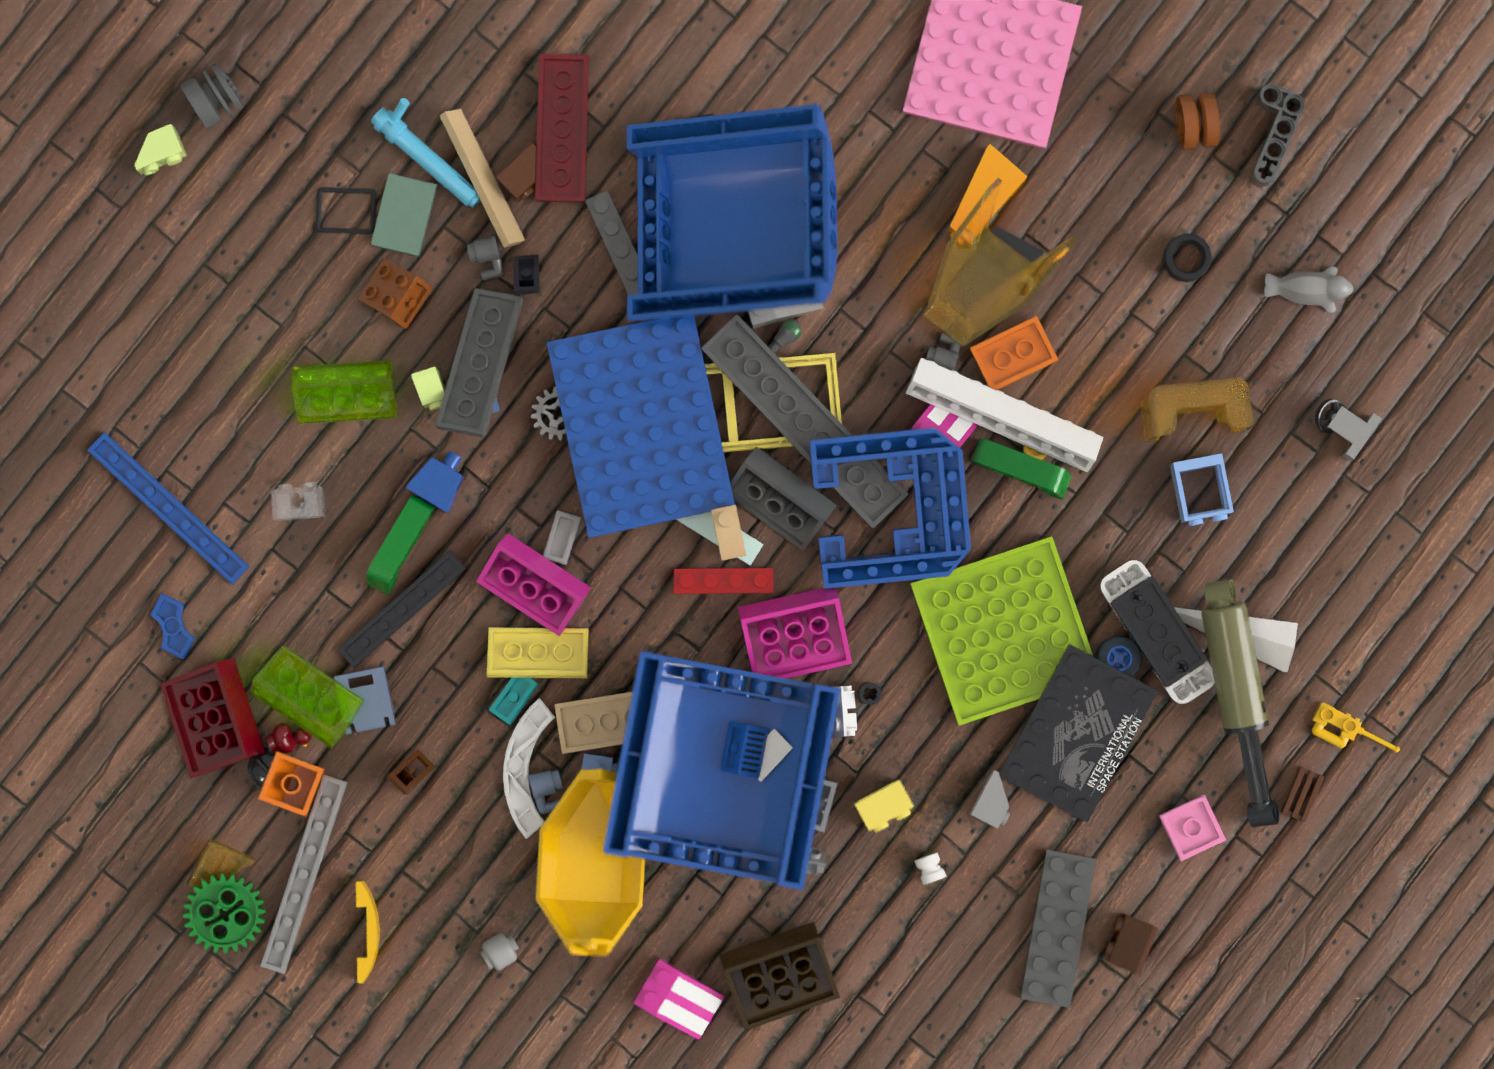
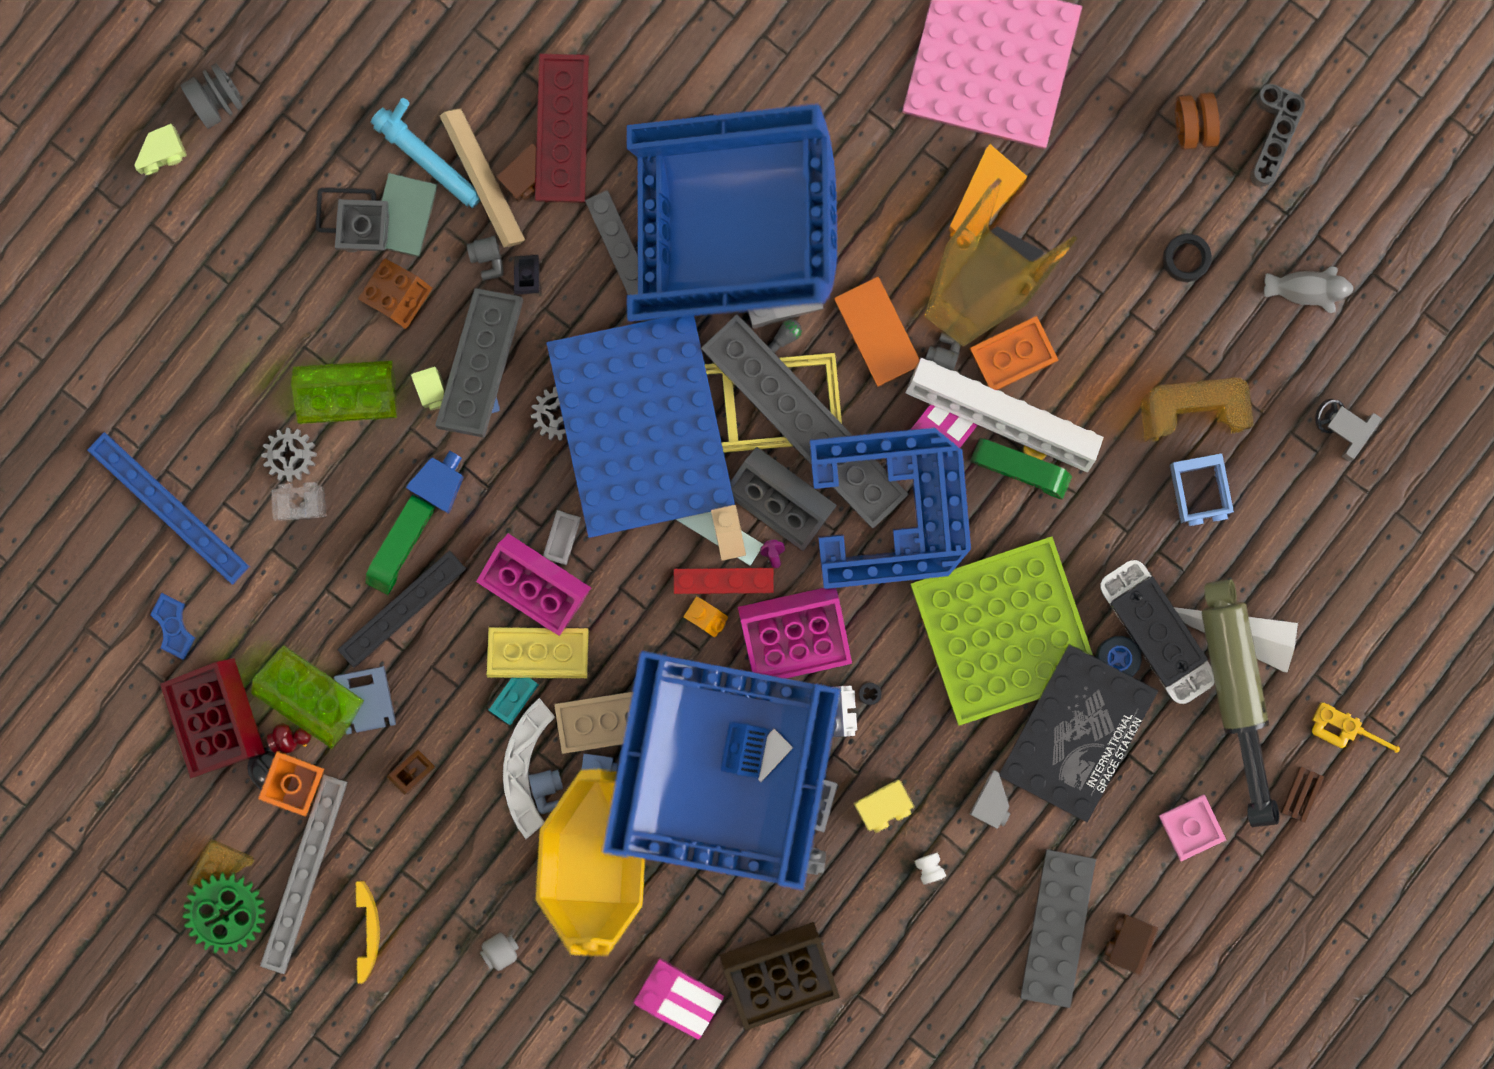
none -> light grey gear [261,428,317,482]
none -> dark grey slope [335,199,389,253]
none -> light orange bracket [683,596,728,637]
none -> magenta plate [760,540,785,568]
none -> orange tile [834,277,920,387]

